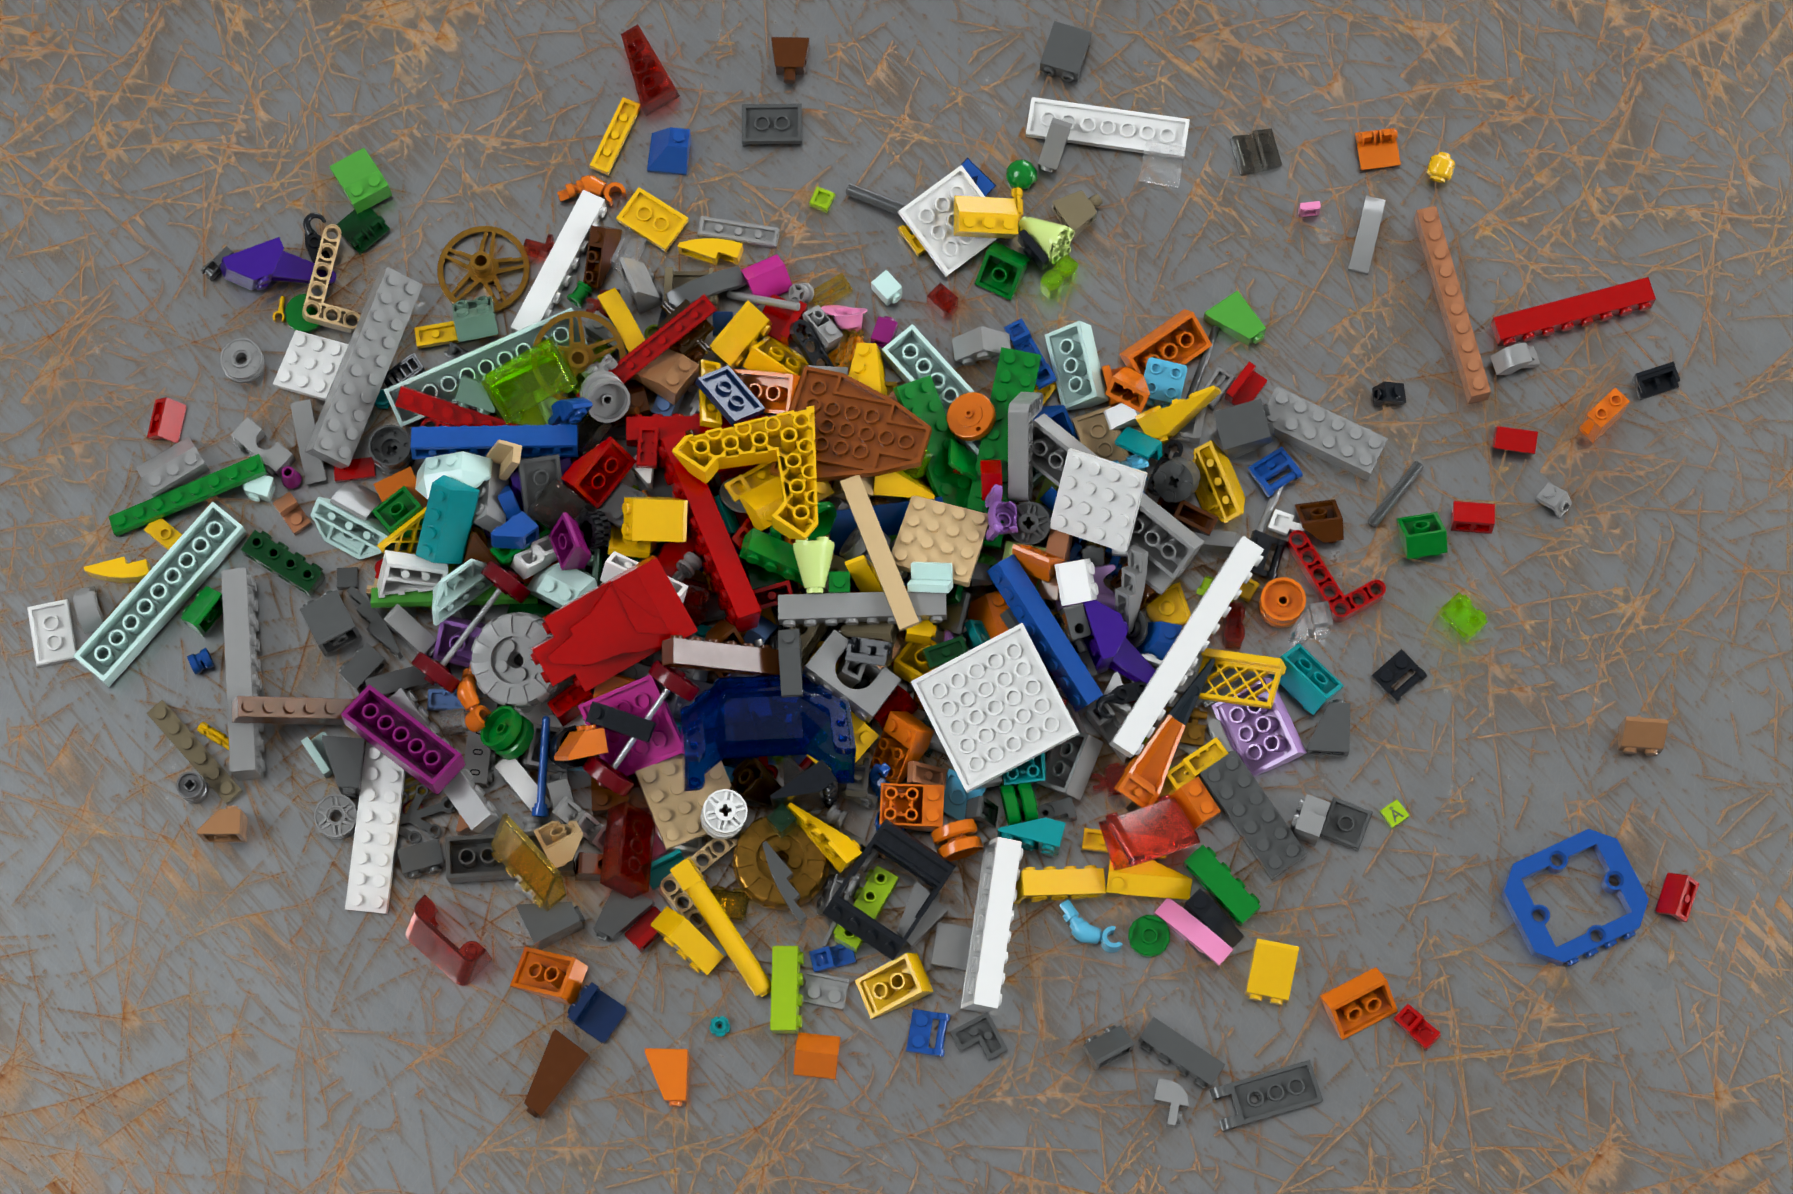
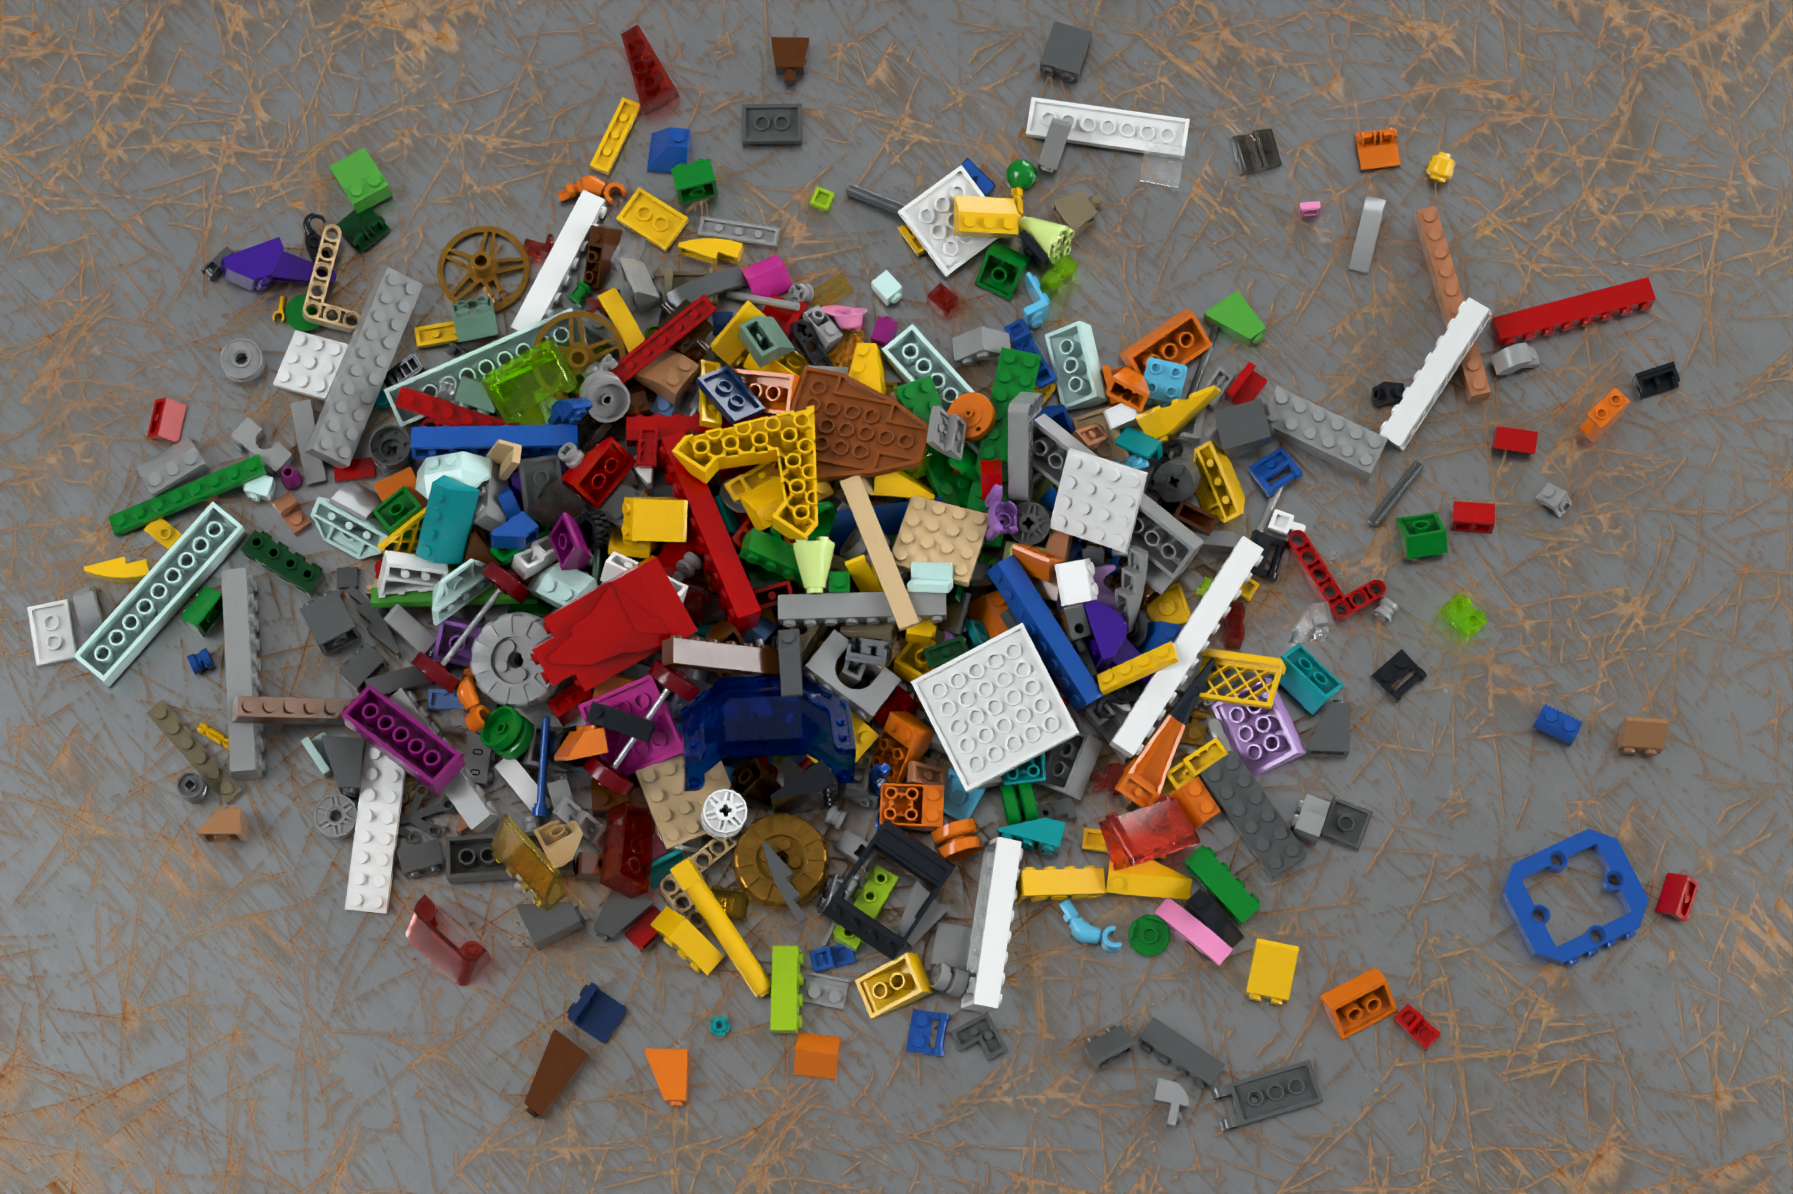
orange slope [510,947,588,1005] -> none
clear green brick [767,804,797,839] -> none
yellow wedge [785,802,862,874] -> none
dark grey slope [965,796,999,827] -> none
orange wheel [1258,577,1306,629] -> none
reddish brown slope [1295,499,1344,543] -> none
lime tile [1380,799,1409,829] -> none
none -> clear tile [435,376,460,402]
none -> light grey wheel [558,442,584,468]
none -> green brick [671,158,718,205]
none -> sand green slope [738,316,795,368]
none -> light grey slope [926,405,967,460]
none -> light grey wheel [929,962,968,997]
none -> medium azure bracket [1023,272,1050,329]
none -> nougat slope [1071,423,1109,451]
none -> yellow plate [1097,641,1179,695]
none -> light grey wheel [1373,597,1399,623]
none -> white brick [1379,297,1492,451]
none -> blue brick [1533,704,1582,745]

